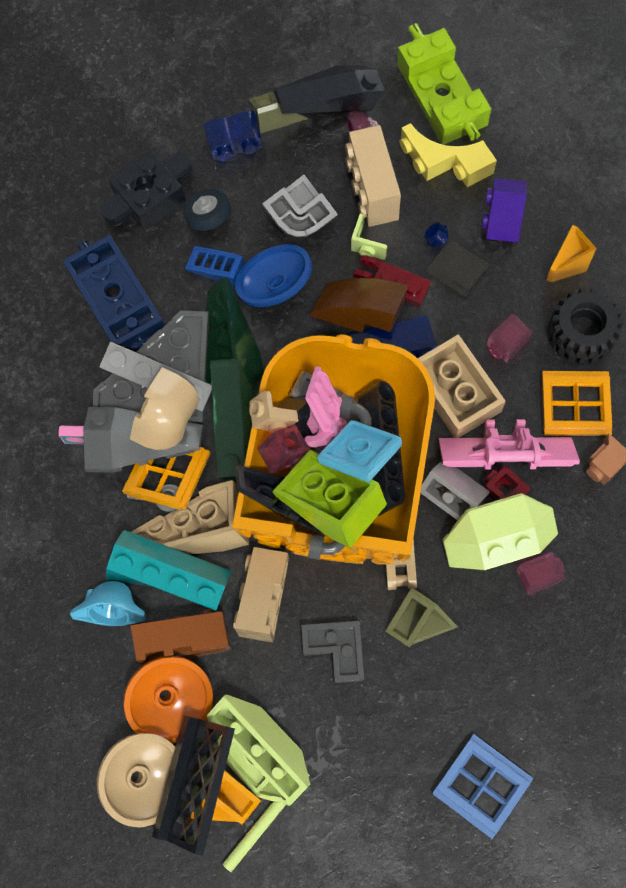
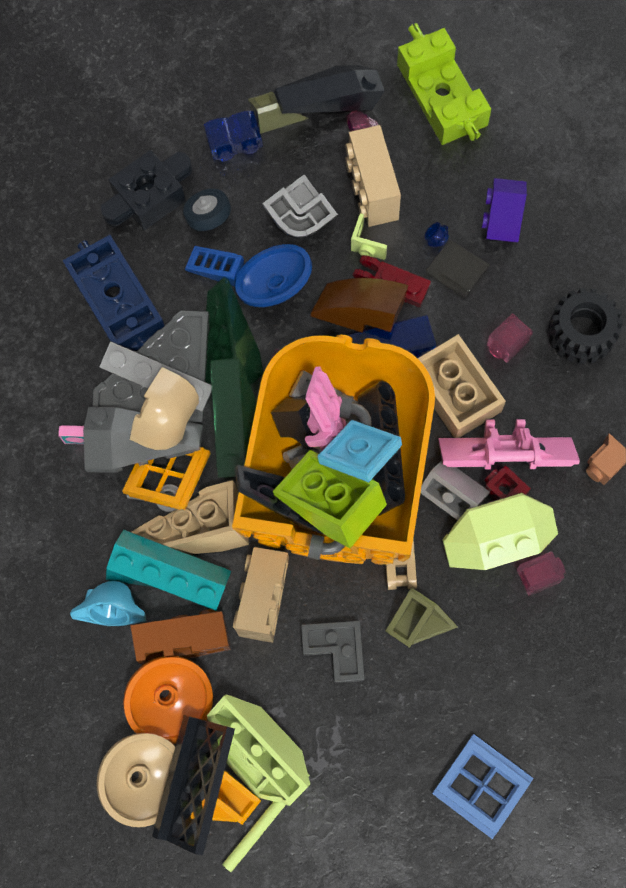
tan bracket [249,391,298,434] -> none
clear pink brick [257,425,310,474] -> none
light yellow arch [399,123,497,187] -> none
light orange piece [541,371,612,436] -> none
light orange slope [546,225,597,282] -> none

